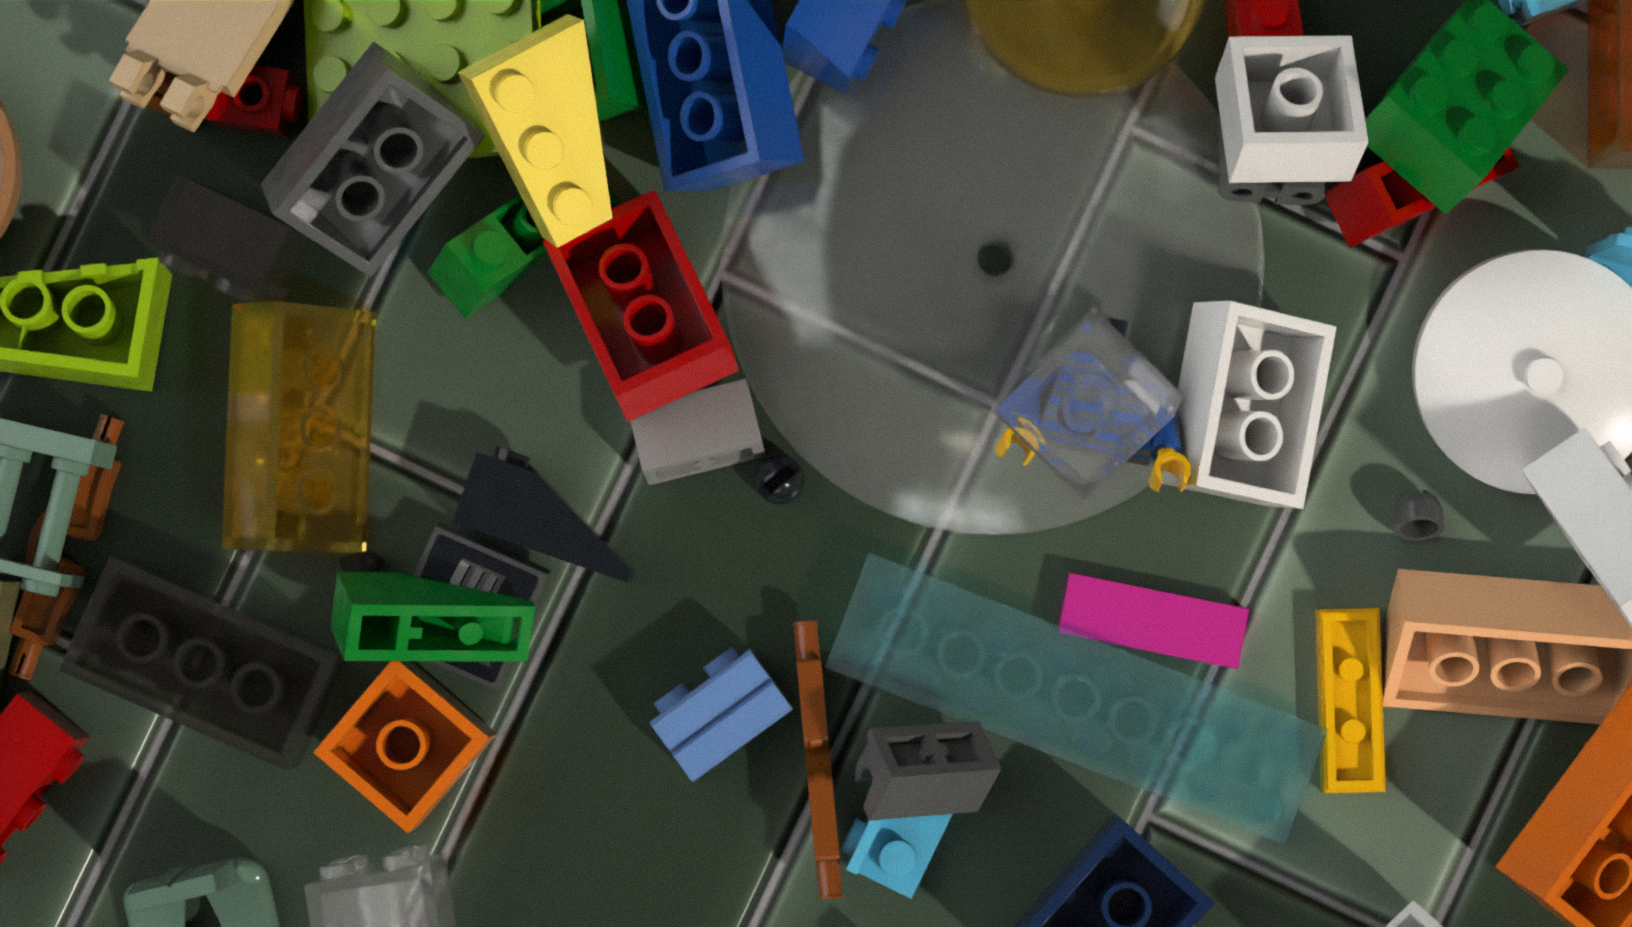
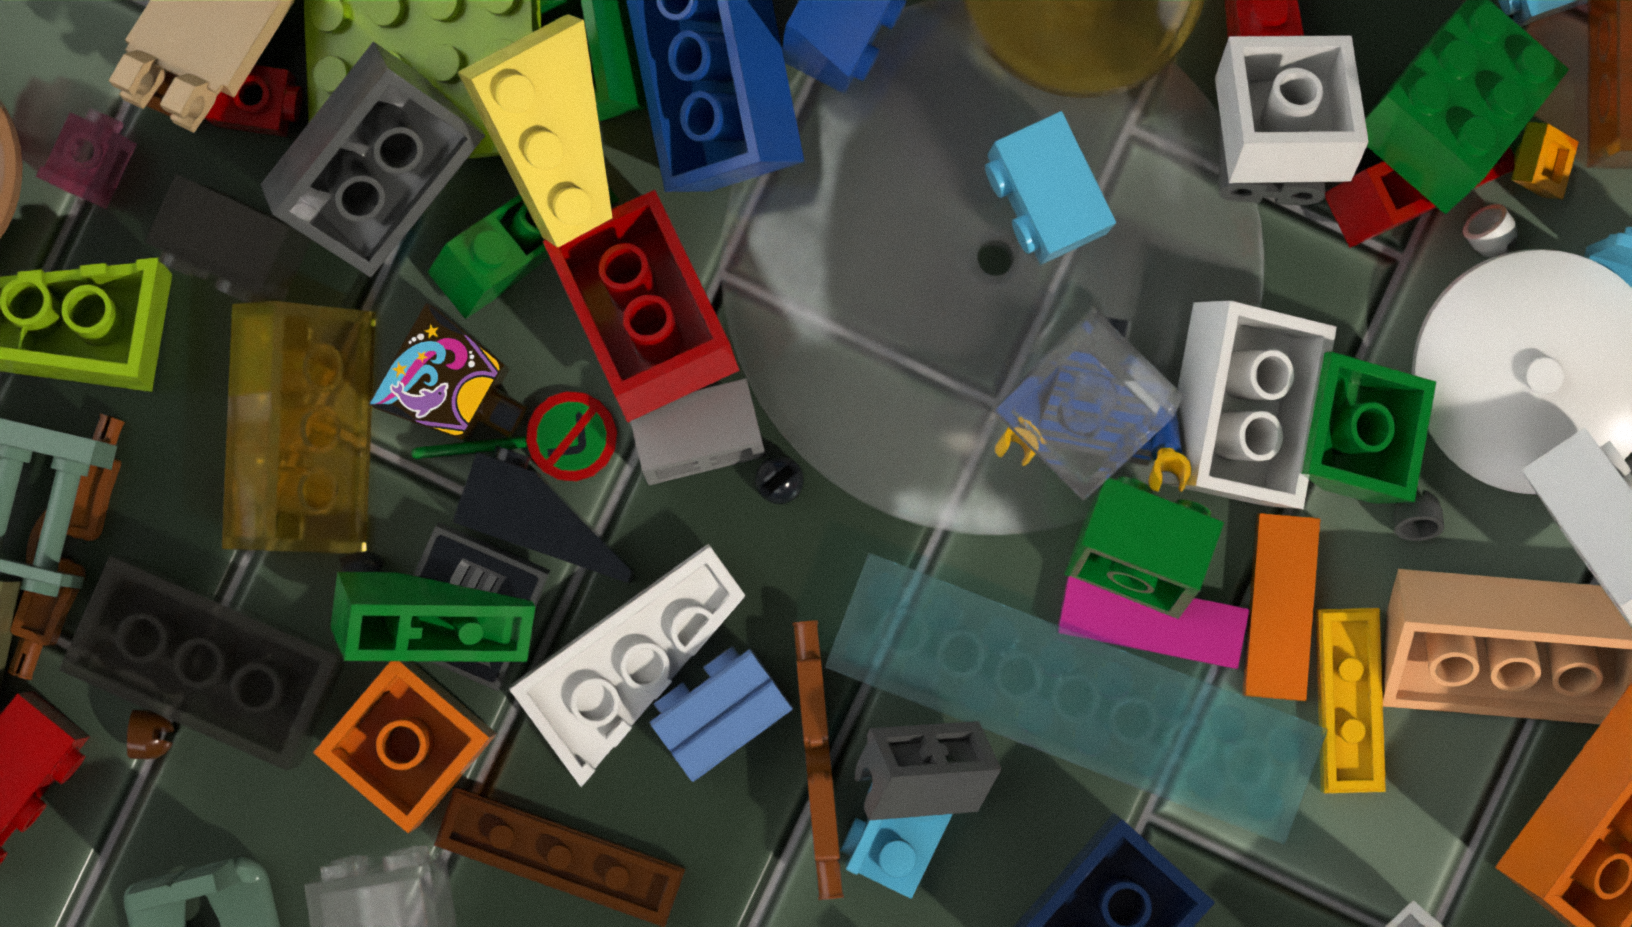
none -> clear pink brick [36,108,136,209]
none -> reddish brown hinge [127,709,174,760]
none -> torso [368,303,527,442]
none -> piece [411,391,617,482]
none -> reddish brown tile [434,786,686,927]
none -> white wing [509,543,745,787]
none -> medium azure brick [985,111,1117,265]
none -> green brick [1064,476,1224,619]
none -> orange tile [1242,513,1321,701]
none -> green slope [1302,352,1437,504]
none -> white hinge [1463,204,1518,258]
none -> light orange plate [1511,122,1579,200]

